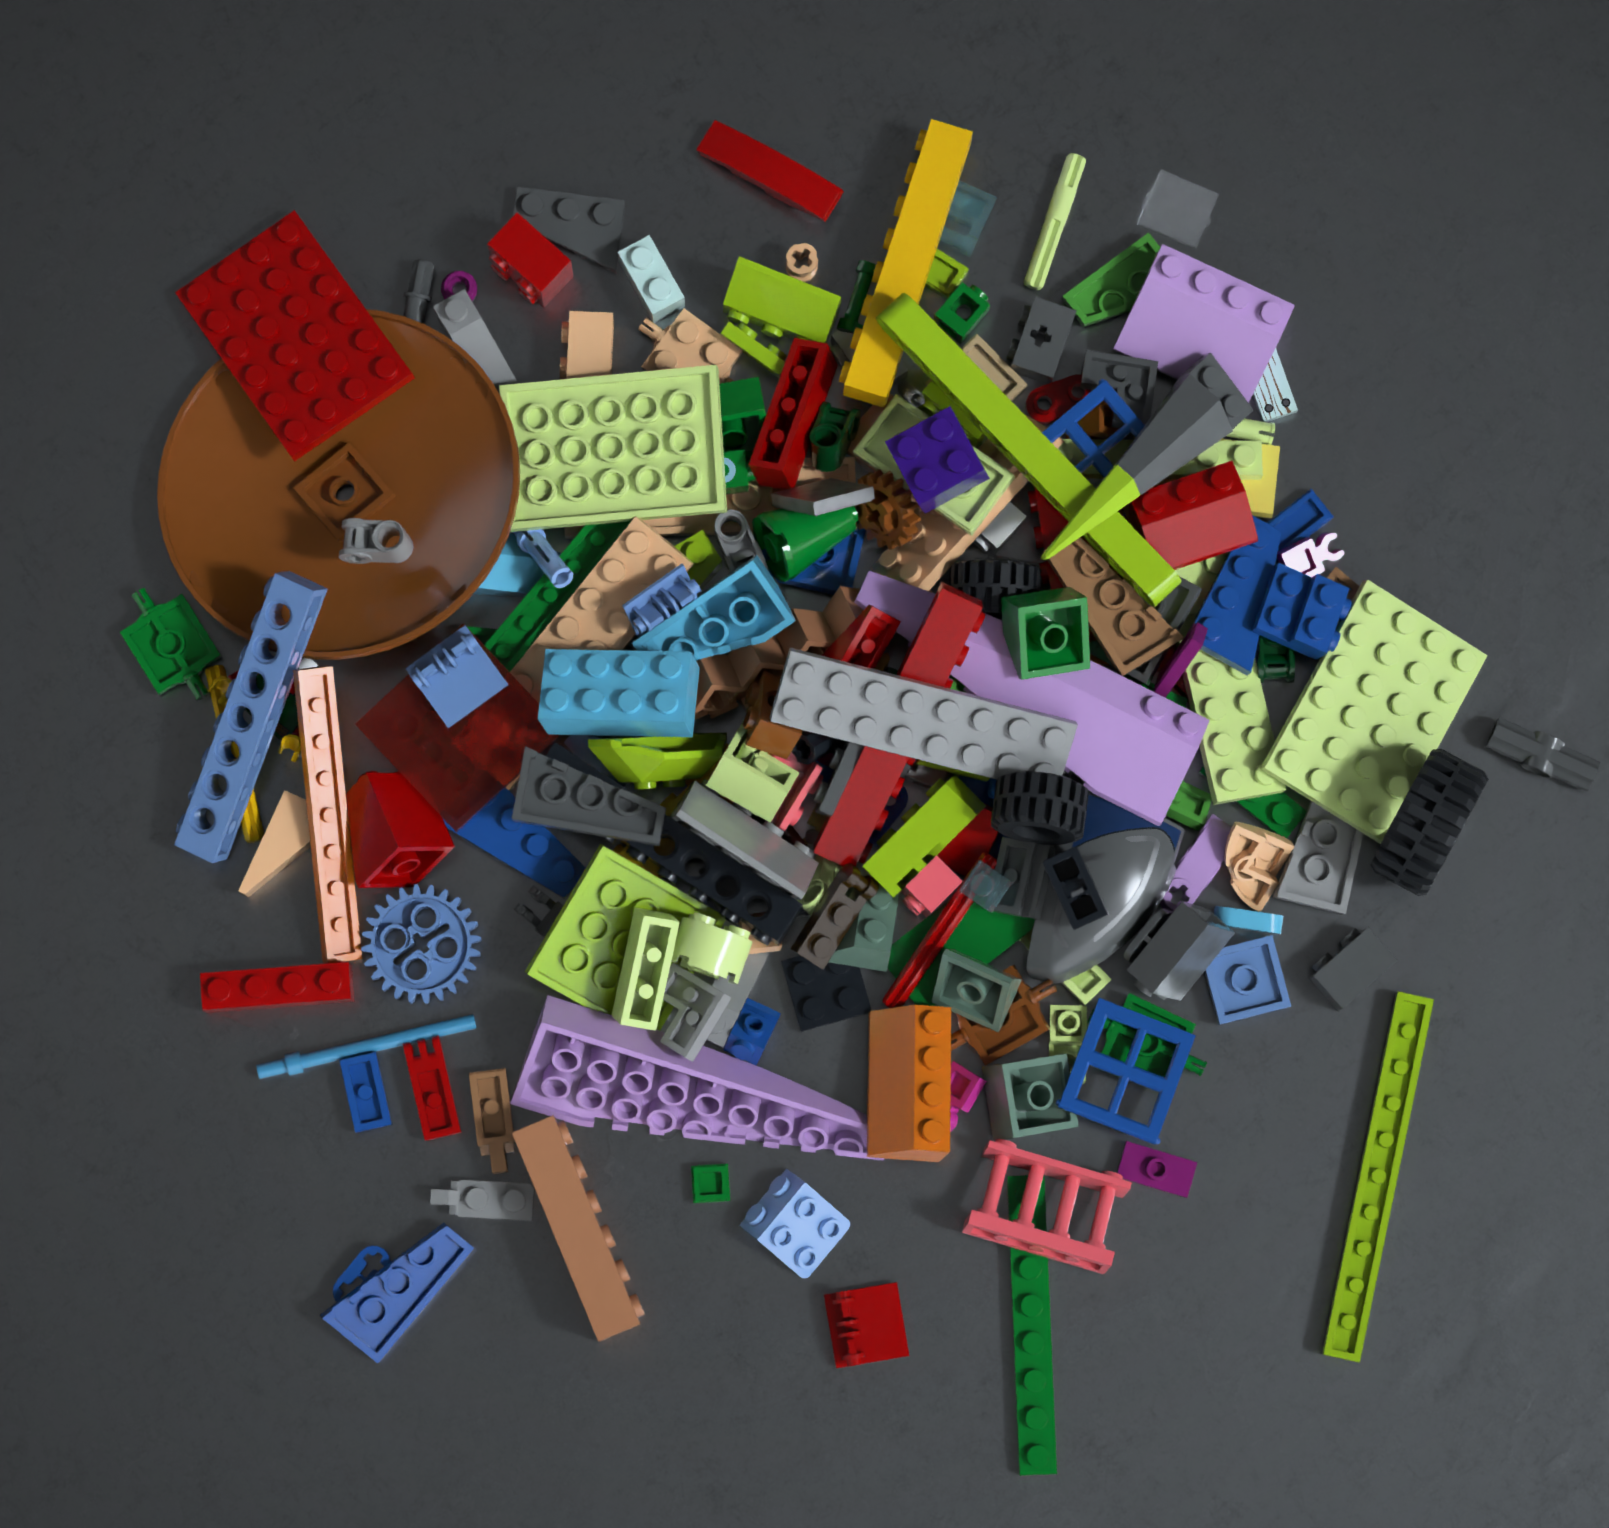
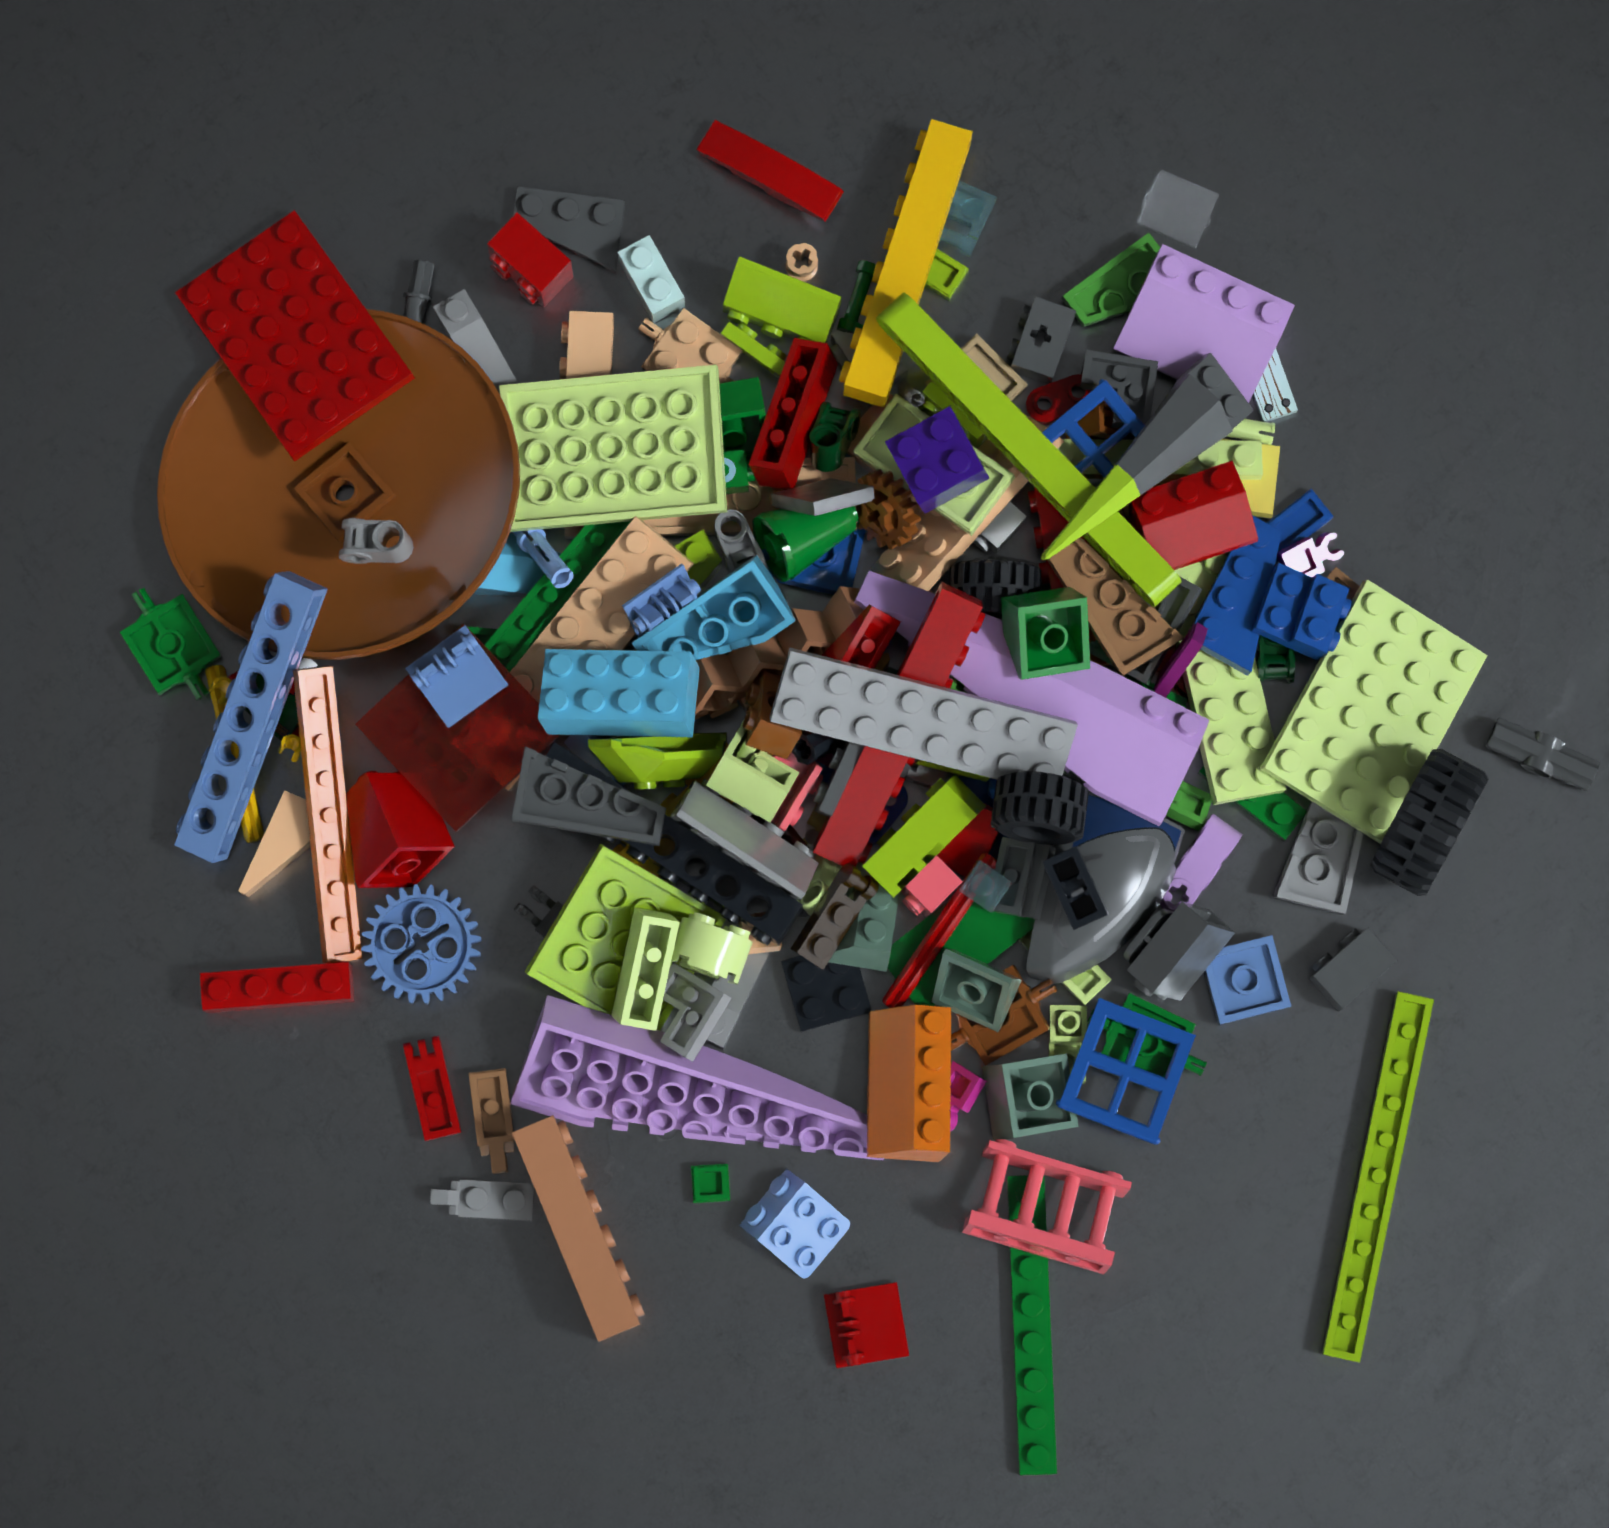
dark azure bar [256,1014,477,1079] -> none
blue wing [320,1223,474,1363] -> none
blue beam [333,1246,391,1302] -> none
blue plate [339,1052,392,1133] -> none
magenta plate [441,271,477,302] -> none
blue wing [441,770,586,899] -> none
blue brick [723,998,781,1066] -> none
green brick [934,282,990,345] -> none
yellowish green axle [1024,153,1086,290] -> none
magenta plate [1117,1141,1198,1198] -> none
medium azure beam [1214,906,1284,934] -> none
light nougat brick [1224,822,1295,912] -> none

